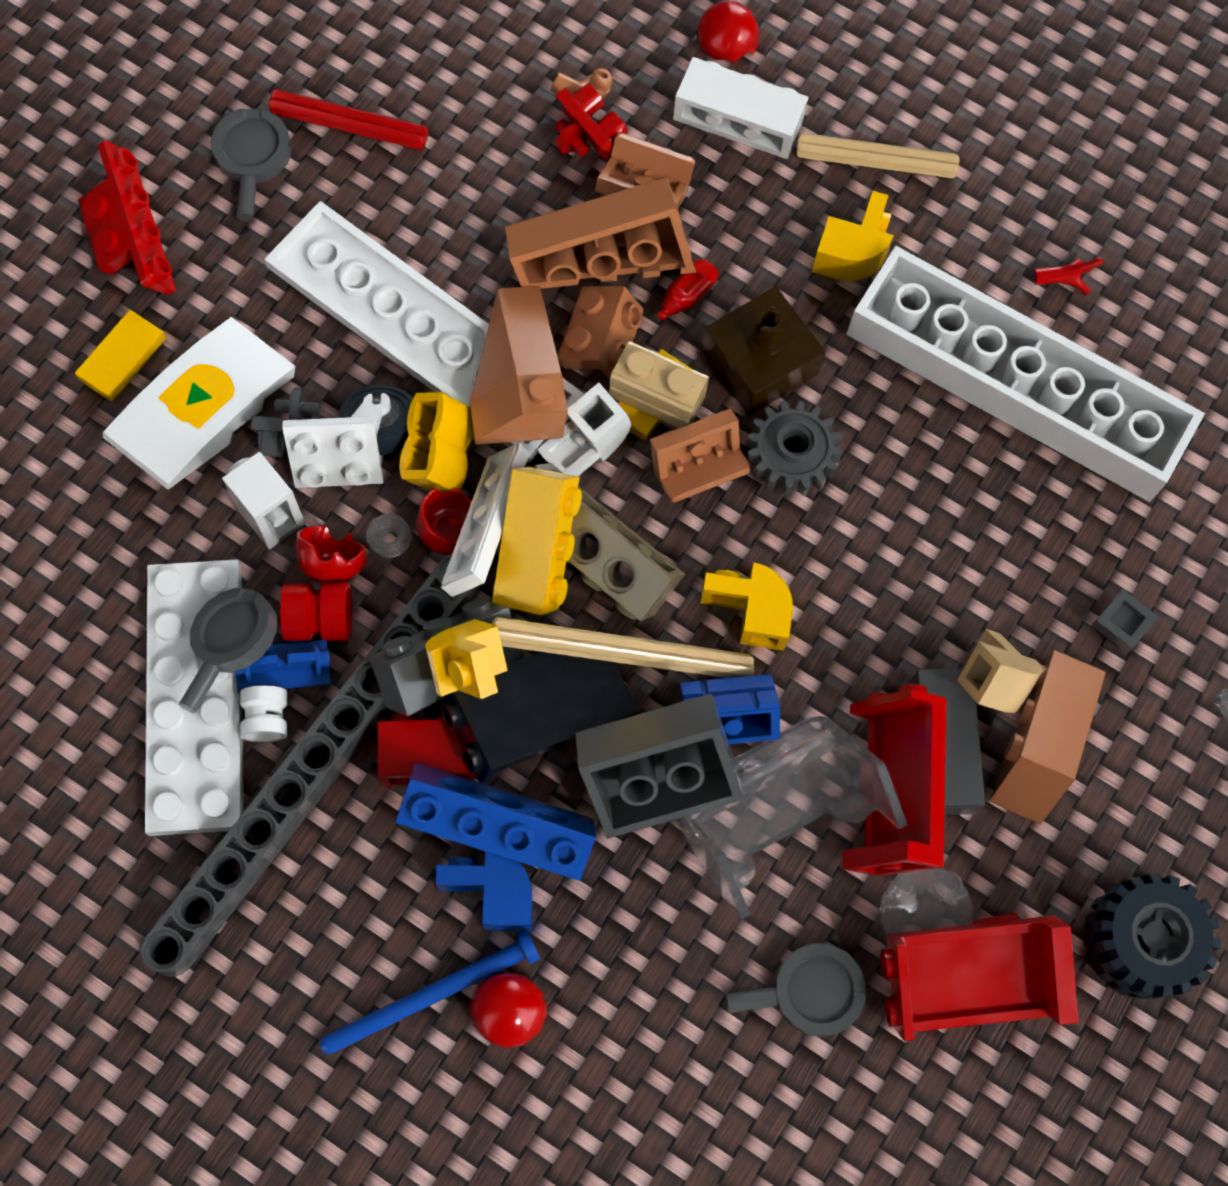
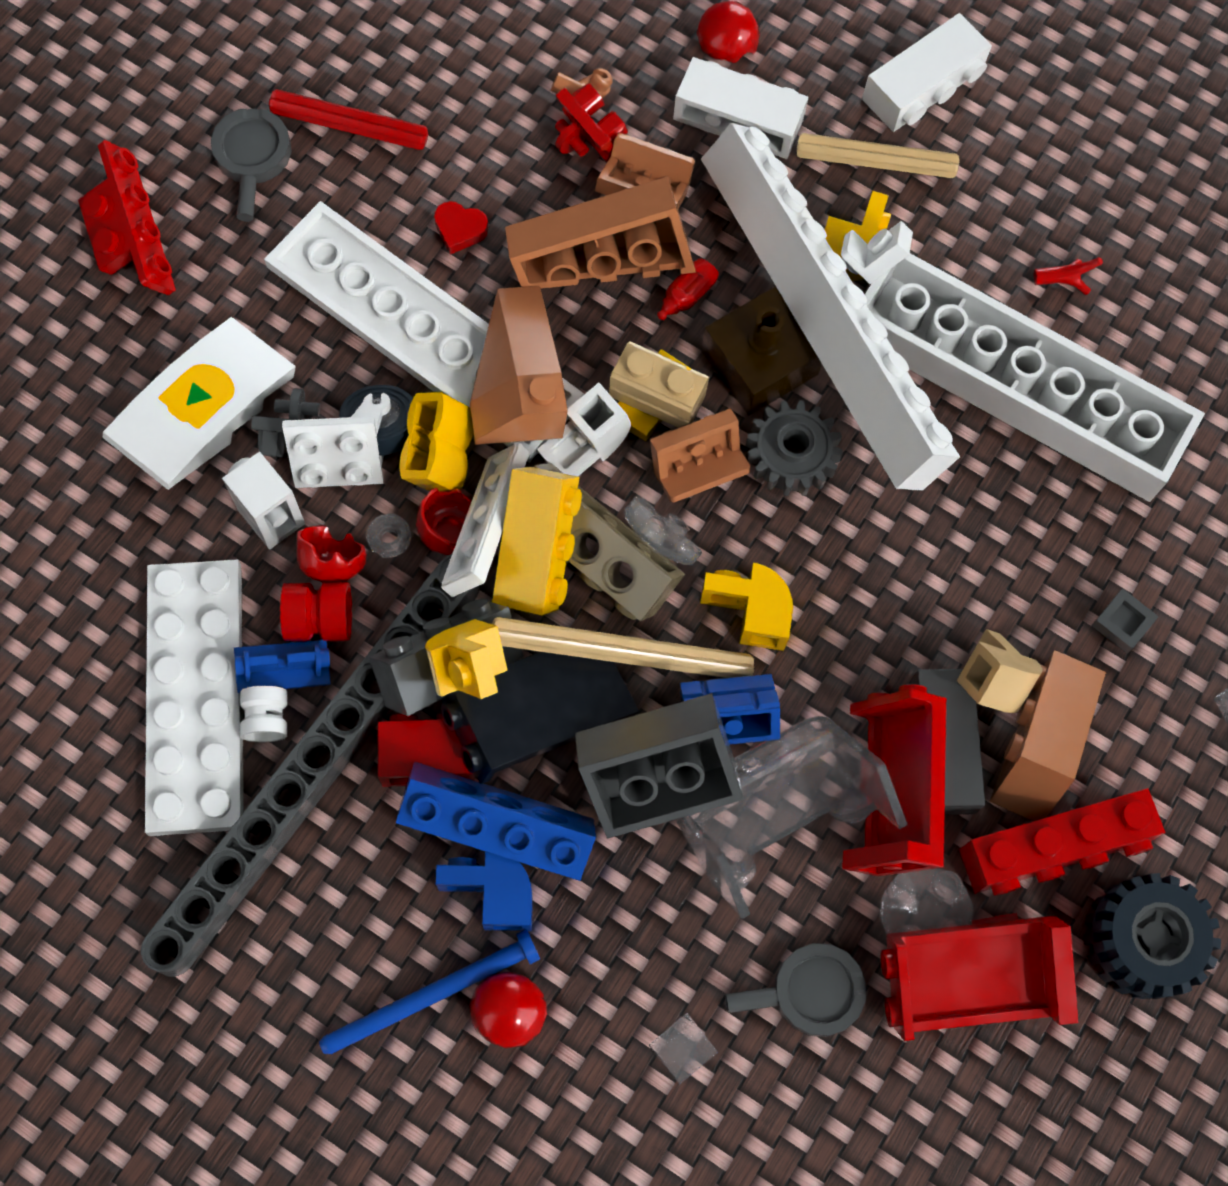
yellow tile [75,310,167,402] -> none
dark grey piece [179,587,277,713] -> none
nougat bracket [557,286,643,380] -> none
none -> red tile [434,201,489,255]
none -> clear dish [624,496,702,565]
none -> clear plate [648,1013,718,1085]
none -> white brick [701,123,960,490]
none -> white bracket [841,221,913,284]
none -> white brick [862,13,992,132]
none -> red brick [959,788,1166,896]

